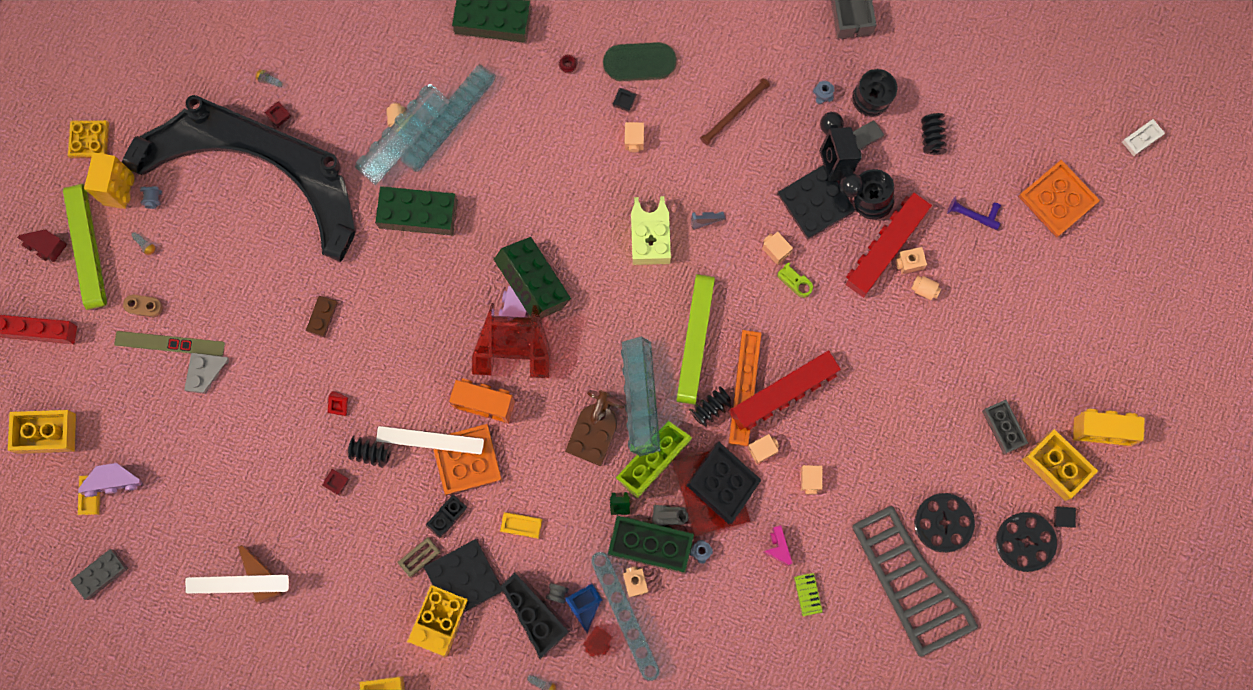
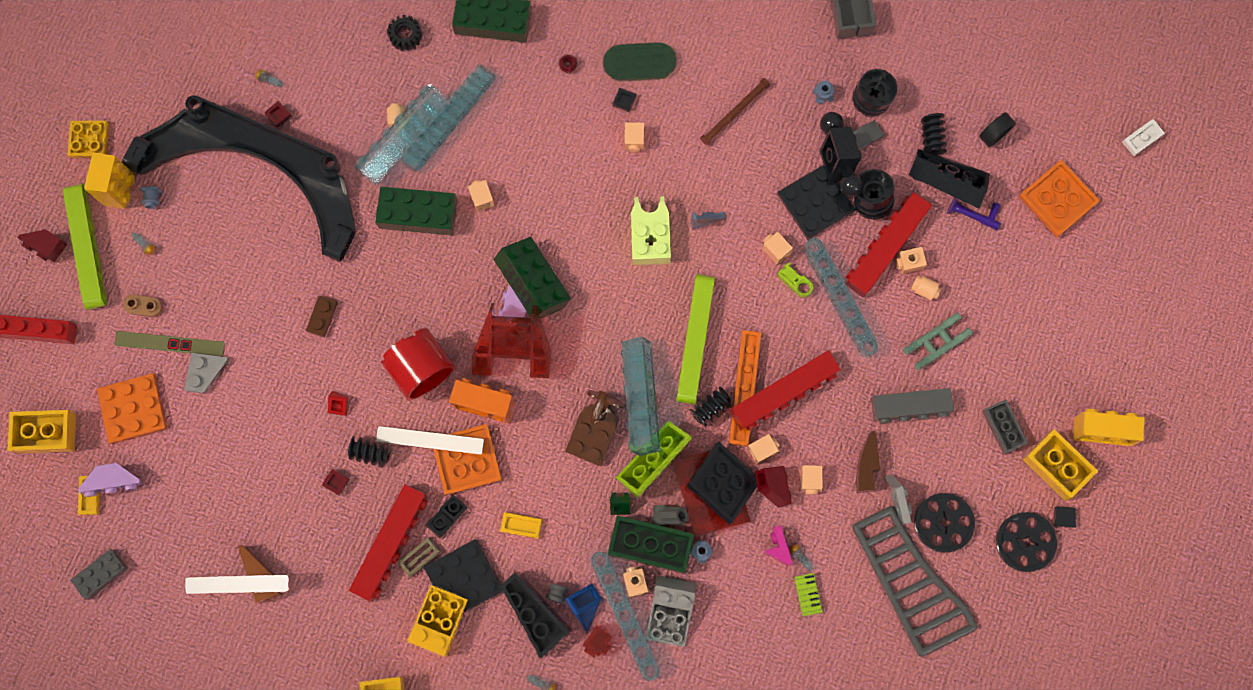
none -> orange plate [97,373,167,444]
none -> red brick [348,484,428,602]
none -> red brick [381,328,455,401]
none -> black tyre [387,15,422,51]
none -> light nougat brick [468,180,495,212]
none -> light grey slope [646,576,696,647]
none -> dark red slope [755,466,792,508]
none -> clear light blue piece [789,544,814,571]
none -> clear light blue beam [804,238,878,358]
none -> reddish brown slope [856,431,880,493]
none -> dark grey brick [871,388,954,424]
none -> light grey wing [884,474,912,524]
none -> sand green piece [903,312,973,370]
none -> black wedge [909,149,990,208]
none -> black tyre [979,112,1016,147]

